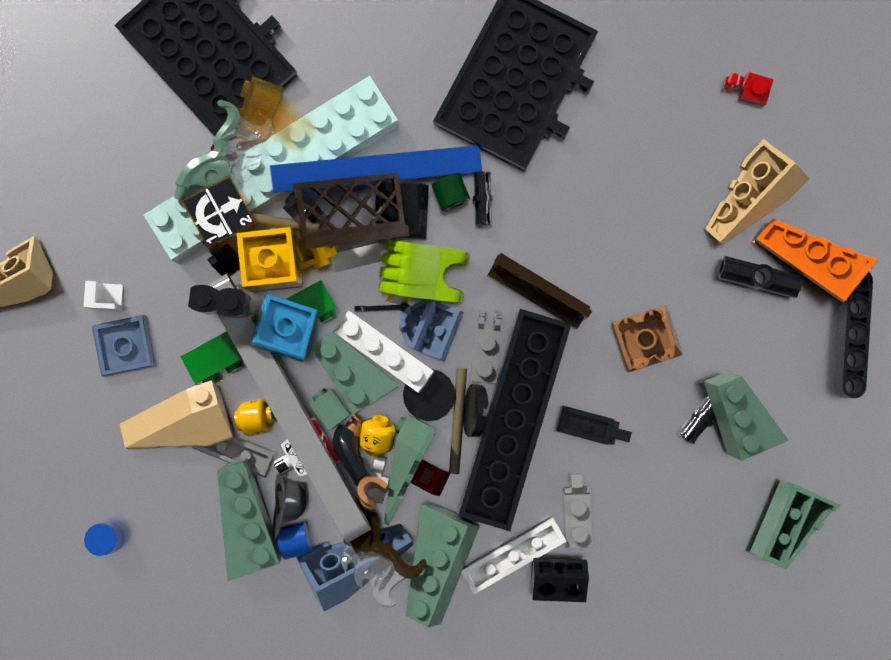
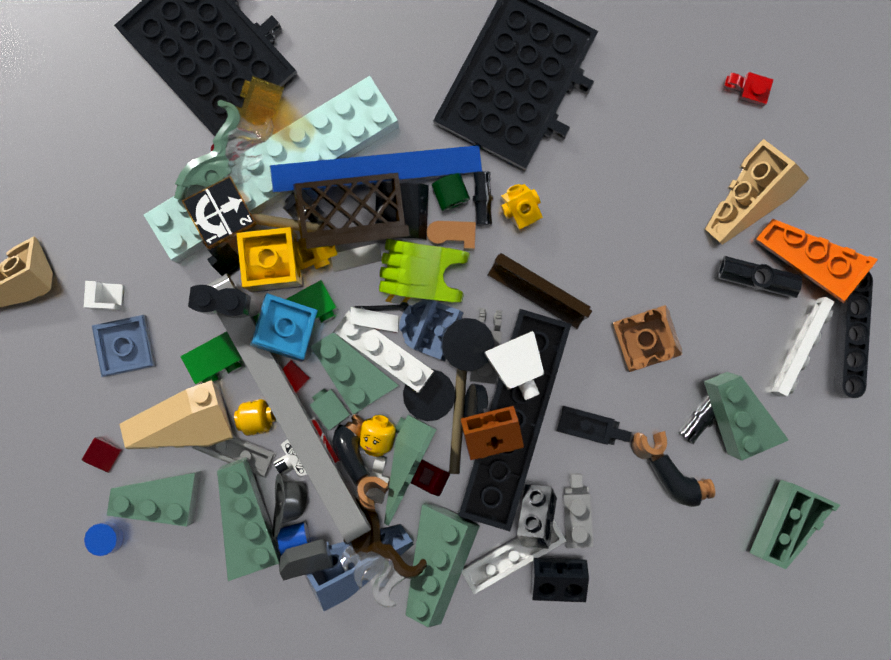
none -> dark red slope [82,437,122,473]
none -> sand green wedge [107,471,201,527]
none -> dark grey piece [279,539,333,581]
none -> red tile [283,360,311,394]
none -> white sticker [350,307,398,332]
none -> medium nougat leg [427,221,476,251]
none -> black tile [441,318,494,371]
none -> dark orange brick [460,406,524,460]
none -> white torso [484,331,544,400]
none -> yellow brick [501,184,543,229]
none -> black brick [517,484,557,549]
none -> piece [631,431,715,507]
none -> white plate [771,297,835,397]

